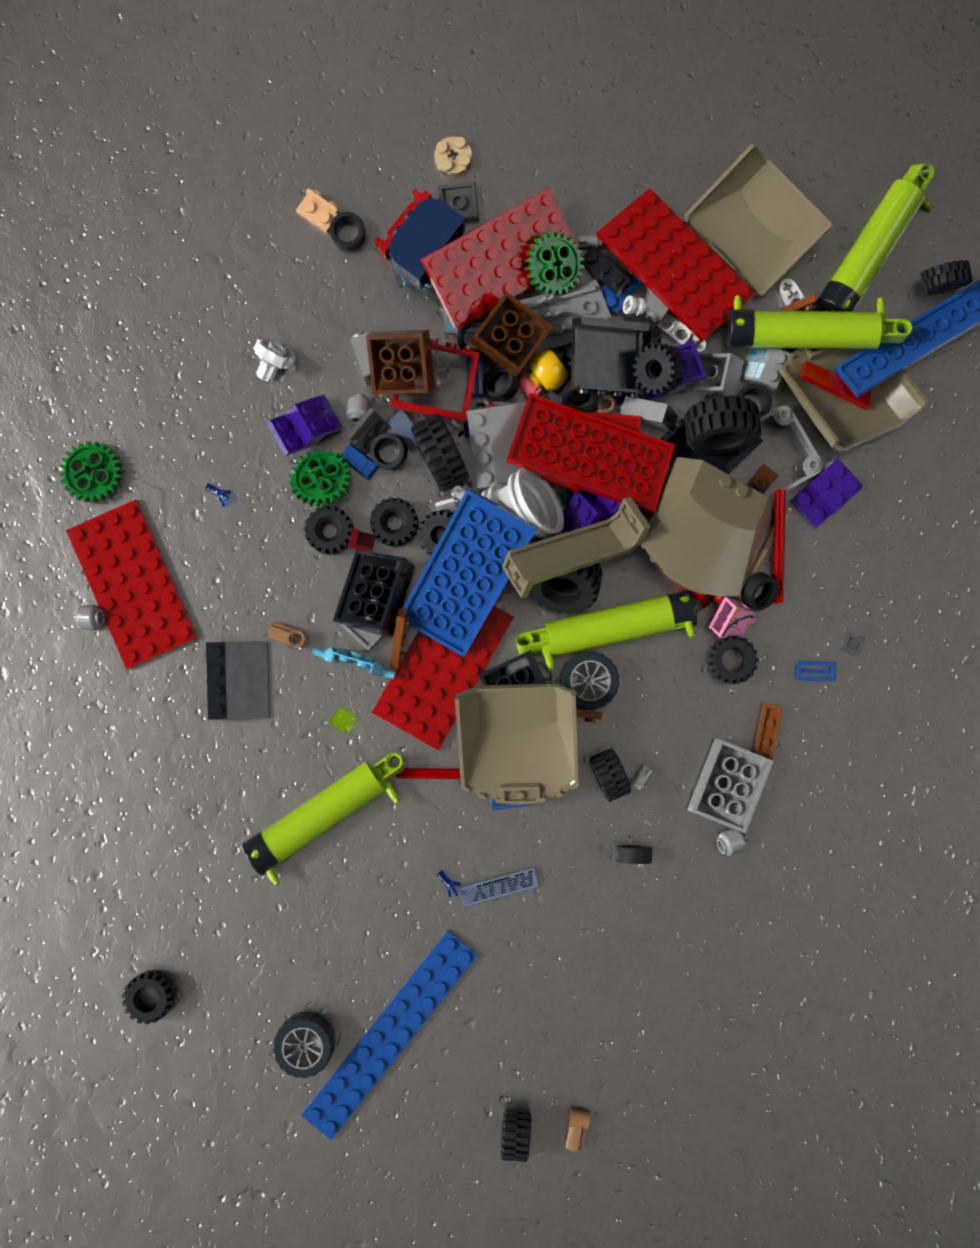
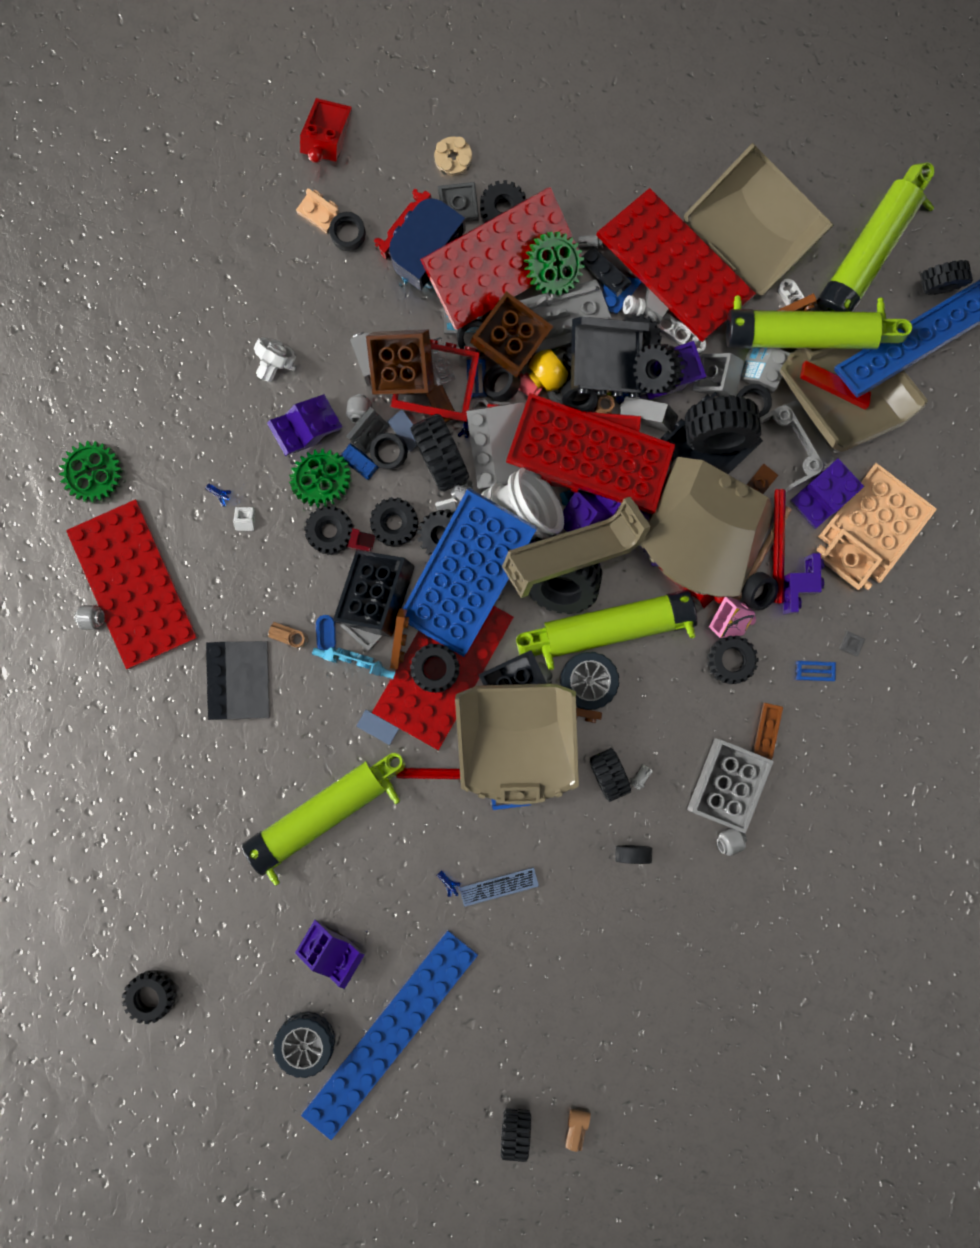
clear neon green tile [329,707,355,733] -> none
none -> white slope [233,507,255,531]
none -> dark purple bracket [295,920,365,989]
none -> red slope [300,98,352,163]
none -> blue tile [316,615,336,650]
none -> sand blue tile [356,710,399,745]
none -> black tyre [410,644,460,693]
none -> reddish brown plate [425,382,455,423]
none -> black tyre [480,180,526,223]
none -> dark purple bracket [783,553,825,615]
none -> light nougat plate [816,463,937,590]

